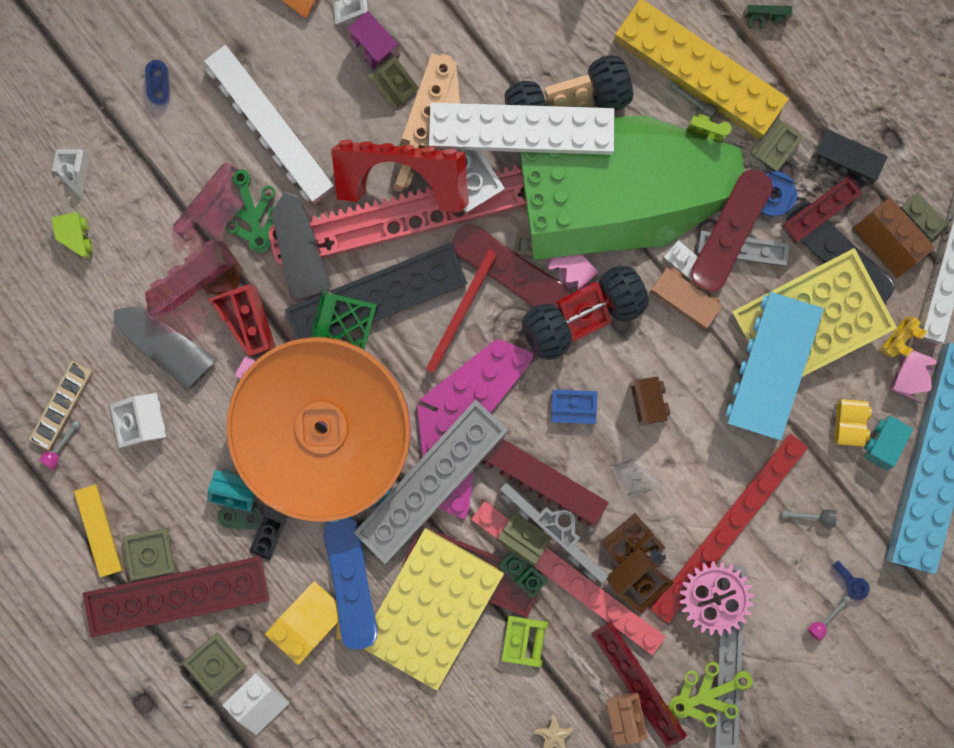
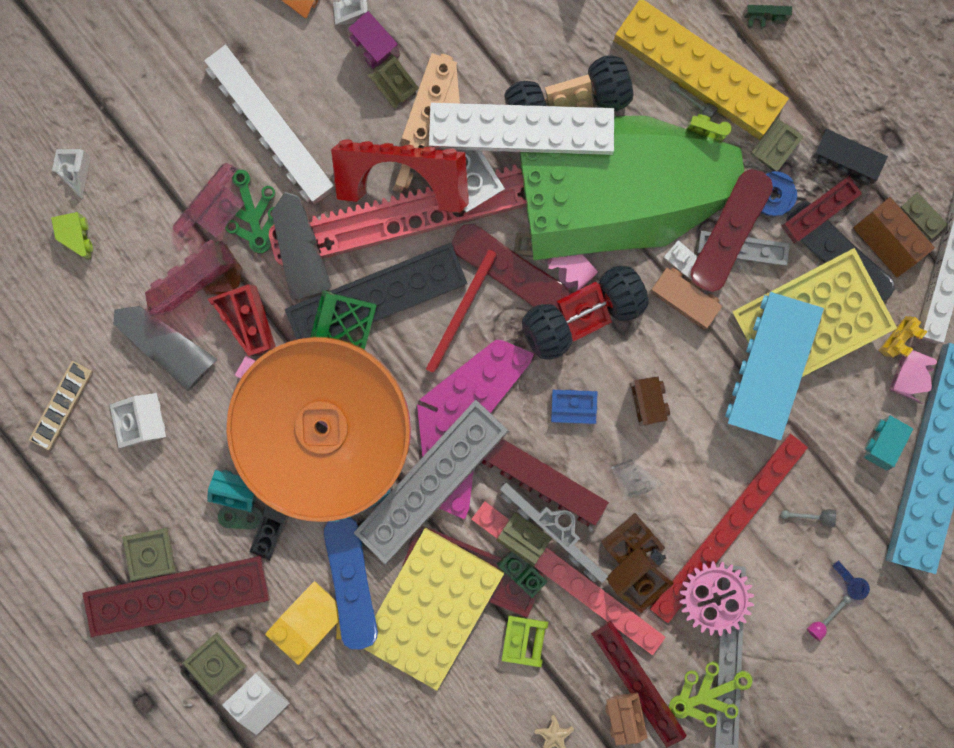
hinge [39,420,81,470] -> none
yellow tile [74,484,123,577] -> none
clear blue plate [145,60,170,106] -> none
yellow brick [834,399,872,447] -> none

